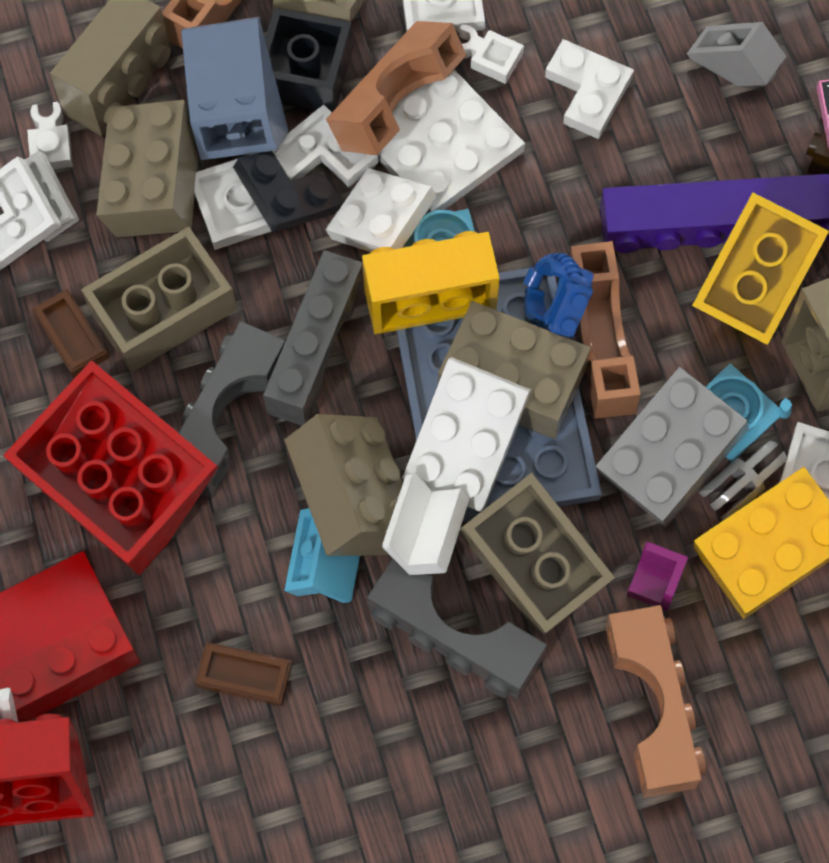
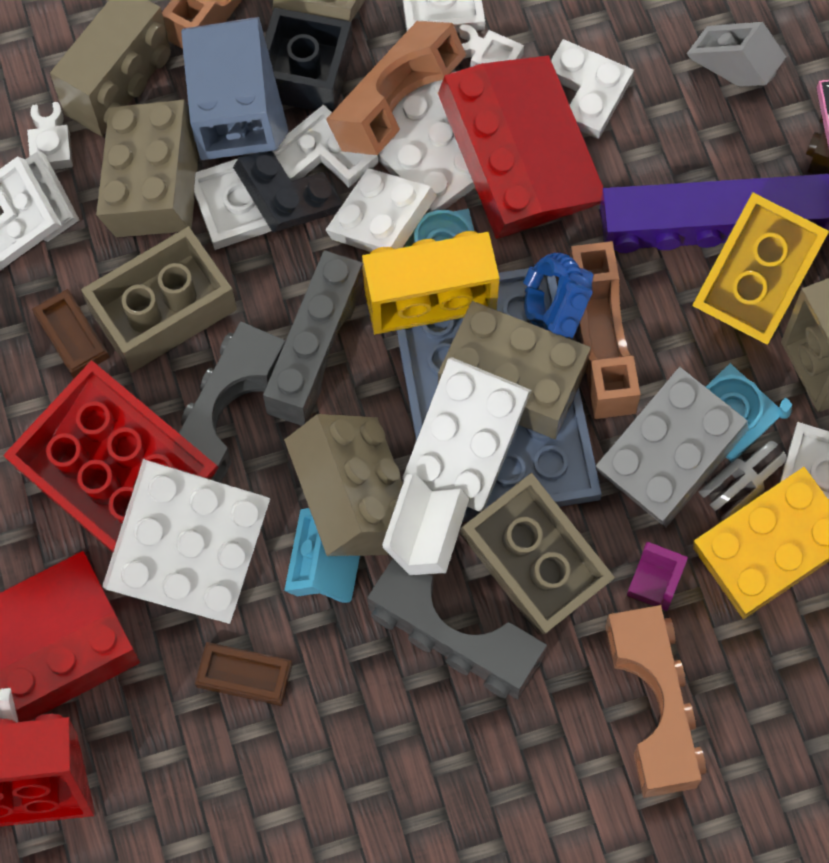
none -> white plate [102,459,270,624]
none -> red slope [438,55,604,239]

